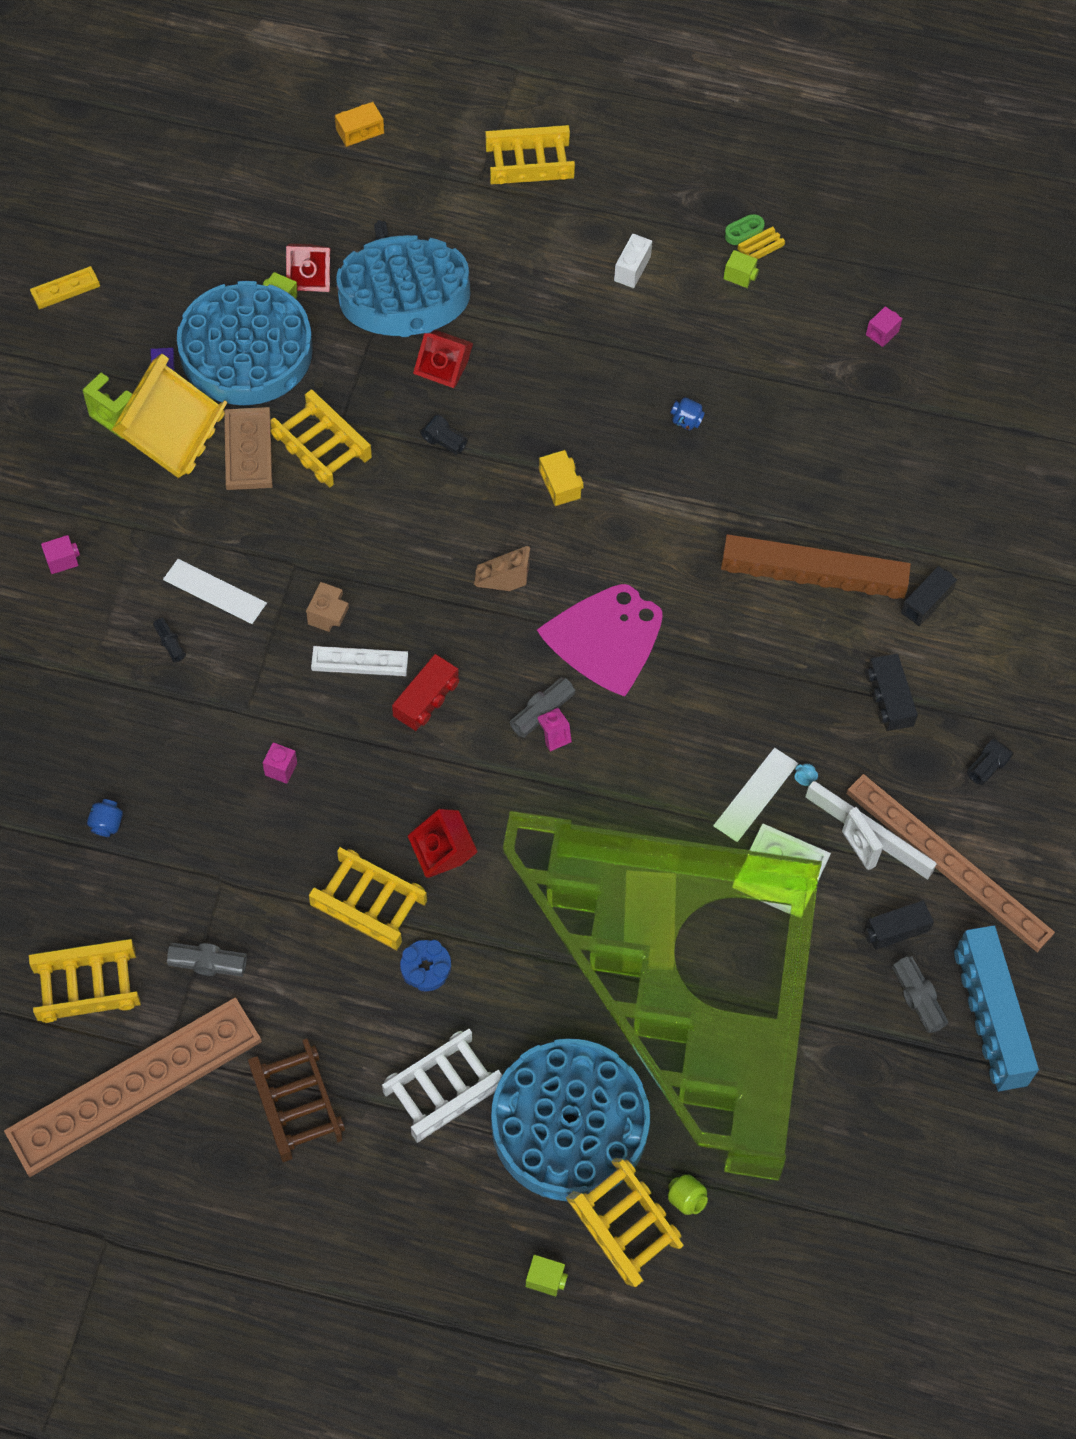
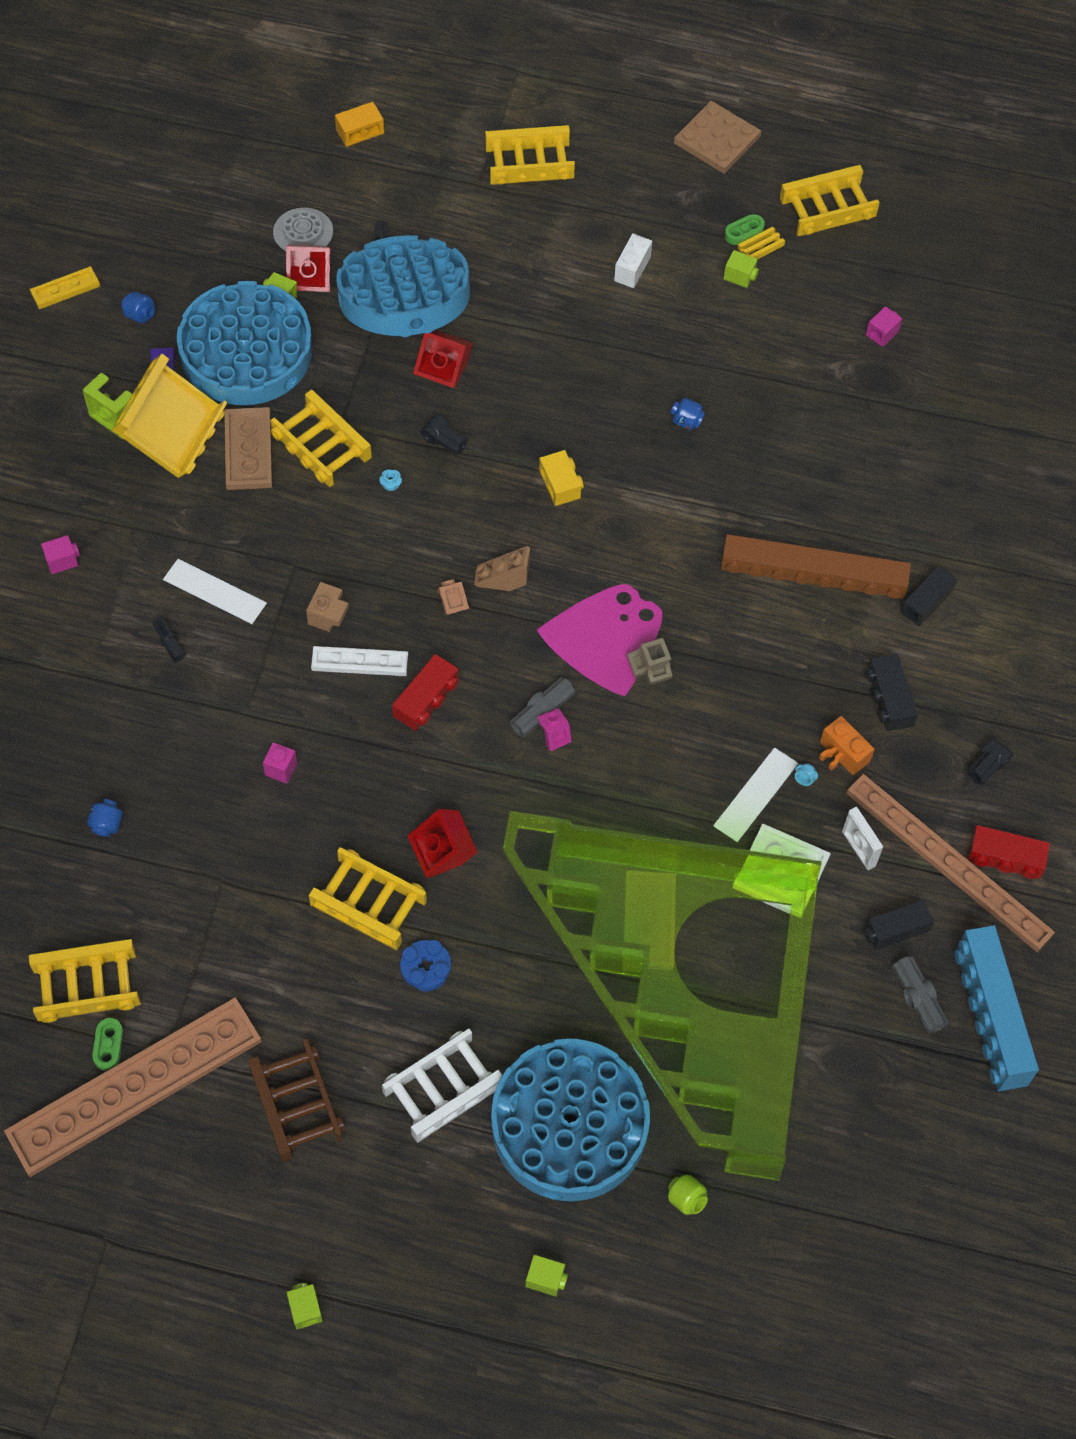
dark grey piece [167,943,247,977] -> none
yellow fence [565,1158,684,1287] -> none
white tile [806,781,937,880] -> none
none -> bright green plate [93,1018,123,1071]
none -> blue head [121,291,155,323]
none -> light grey wheel [273,208,333,251]
none -> lime brick [287,1283,323,1330]
none -> medium azure plate [379,469,402,491]
none -> nougat bracket [437,579,469,615]
none -> dark tan brick [626,638,673,686]
none -> medium nougat plate [674,101,761,174]
none -> yellow fence [779,165,880,236]
none -> orange brick [819,716,875,775]
none -> red brick [967,825,1050,879]

